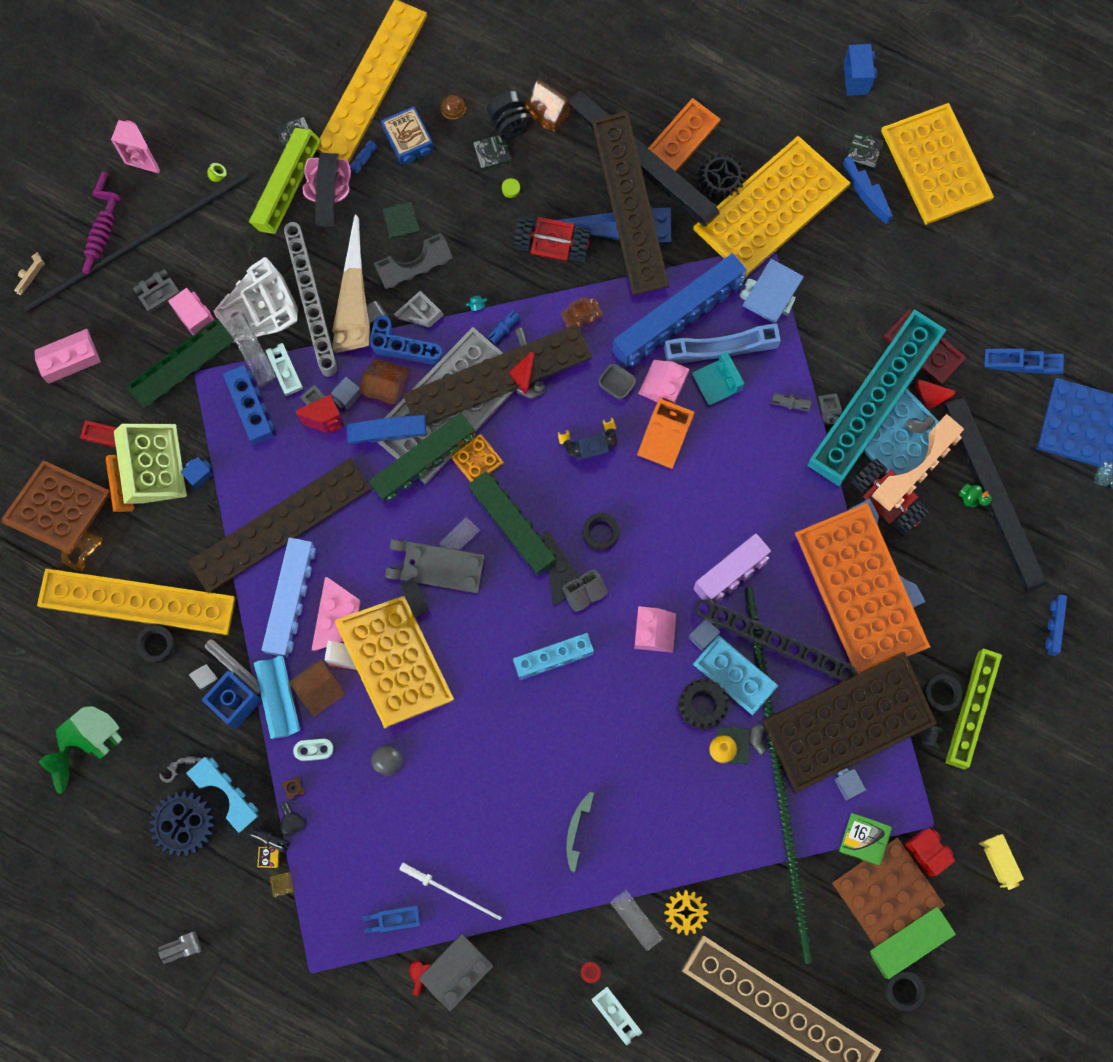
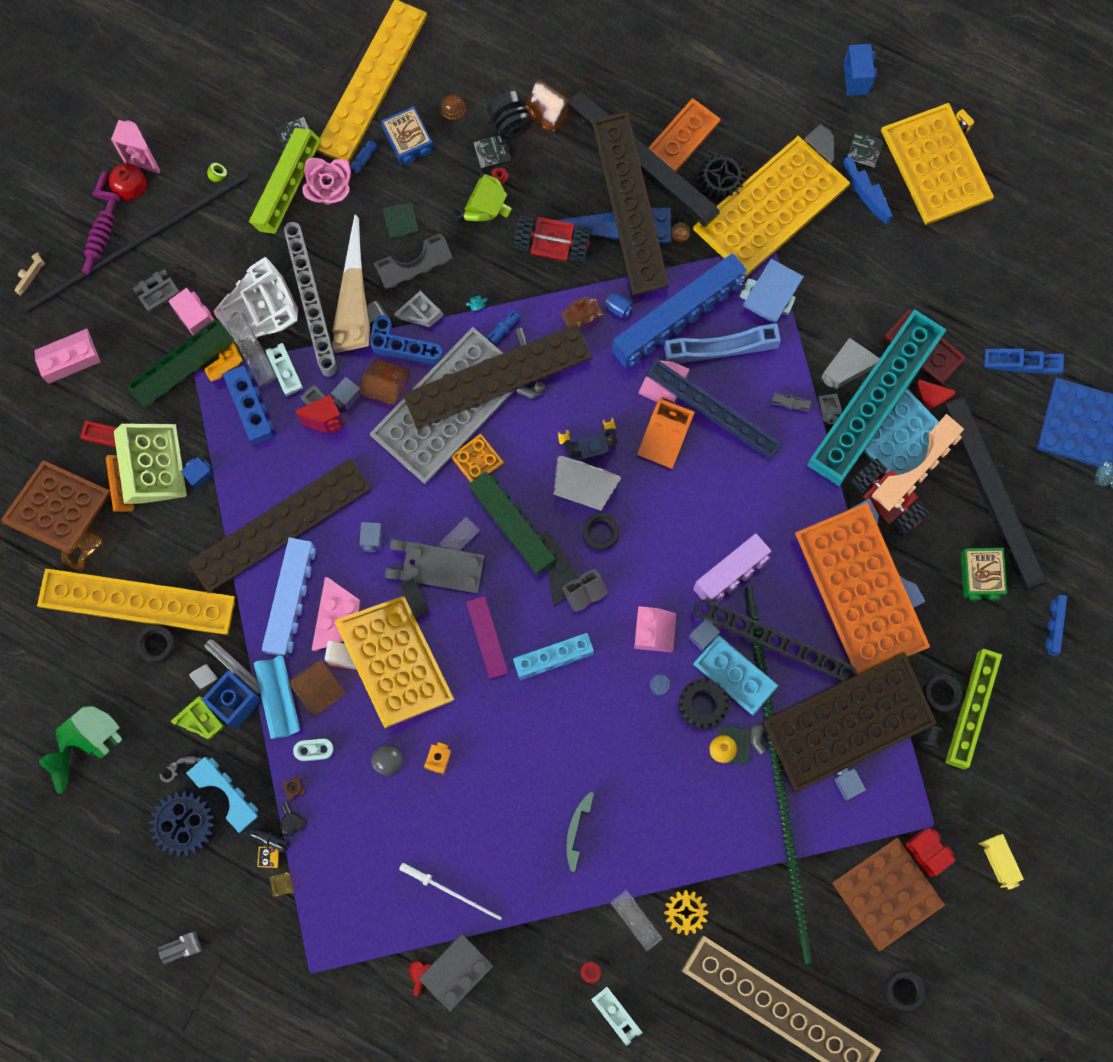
black slope [315,153,339,228] -> none
blue slope [347,415,427,445] -> none
blue hinge [362,905,421,934] -> none
dark green brick [369,412,476,503] -> none
lime tile [502,178,520,198] -> none
red slope [509,352,535,394] -> none
dark grey piece [598,364,636,400] -> none
teal bracket [692,351,744,406] -> none
slope [839,813,892,866] -> none
bright green brick [870,906,956,979] -> none
dark grey arm [906,416,935,434] -> none
green animal [959,483,992,507] -> none
none -> red cylinder [109,163,147,201]
none -> lime wing [171,696,225,739]
none -> light orange plate [204,342,243,382]
none -> sand blue brick [359,522,383,552]
none -> light orange brick [424,742,452,774]
none -> lime torso [454,170,512,222]
none -> magenta slope [466,595,508,679]
none -> red plate [491,168,509,185]
none -> light grey piece [553,456,621,511]
none -> blue brick [605,293,634,319]
none -> dark blue tile [645,358,781,460]
none -> clear light blue tile [650,675,670,695]
none -> clear orange tile [672,223,690,242]
none -> dark grey slope [804,124,834,166]
none -> light grey slope [822,338,880,389]
none -> yellow tile [956,109,974,134]
none -> brick [961,548,1007,601]

